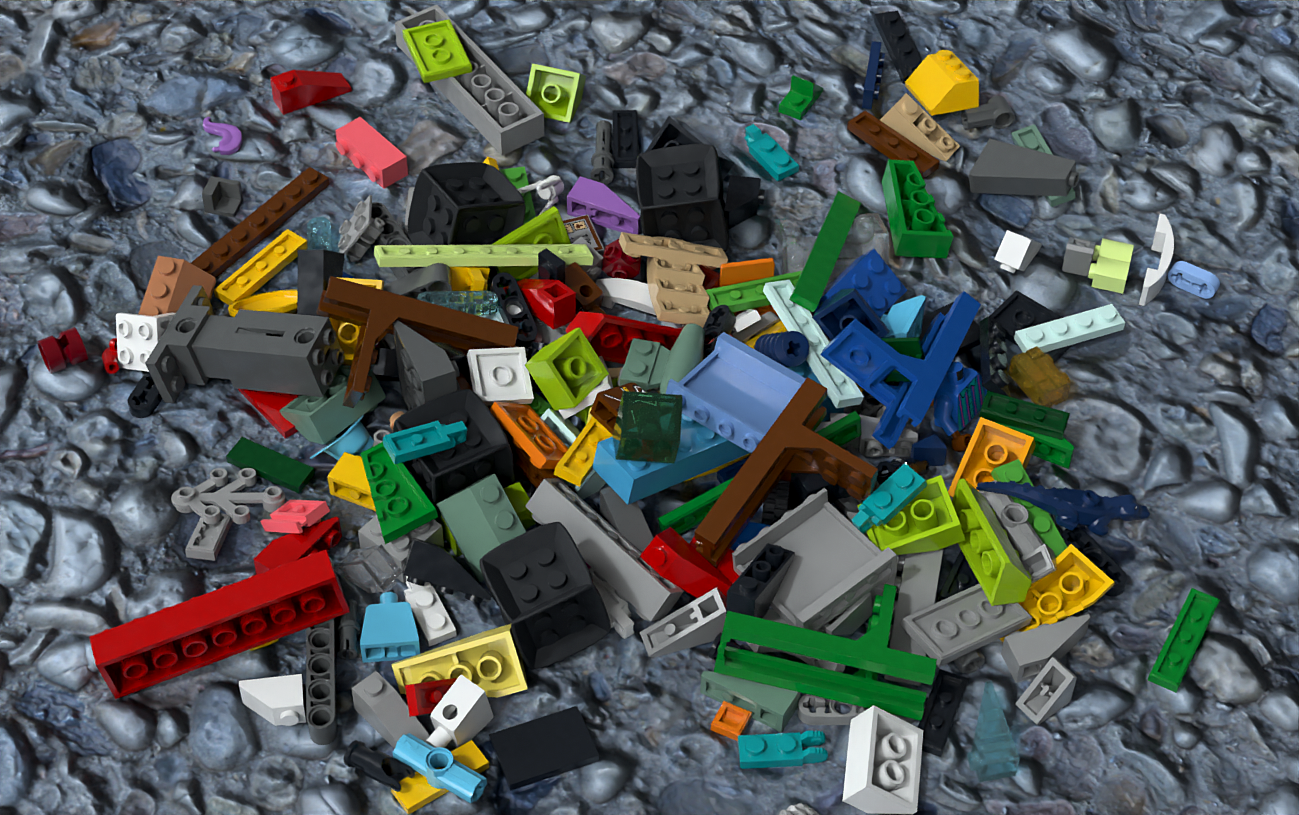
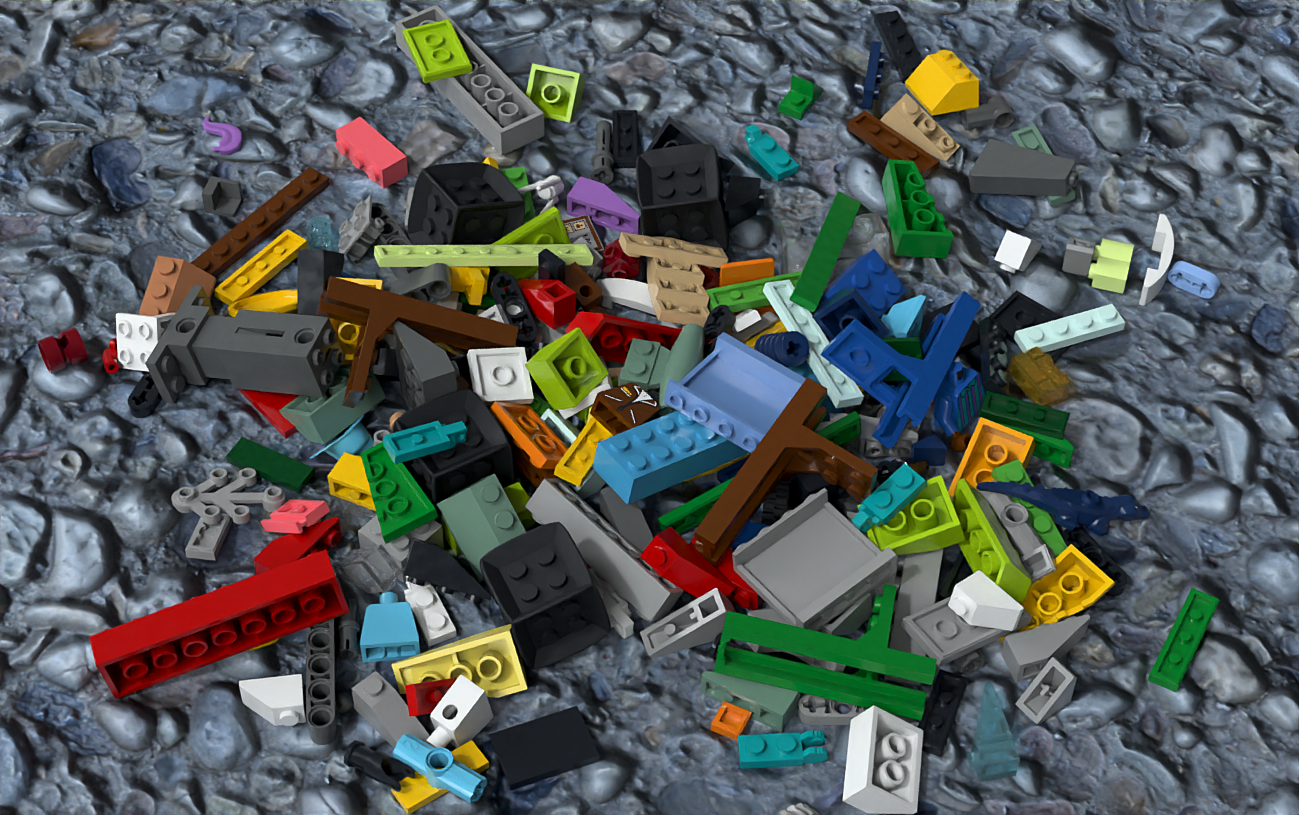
red slope [270,70,352,115] -> none
clear light blue beam [417,291,498,316] -> none
clear green slope [613,391,683,463] -> none
black slope [726,543,795,619] -> none
none -> white slope [948,570,1024,631]

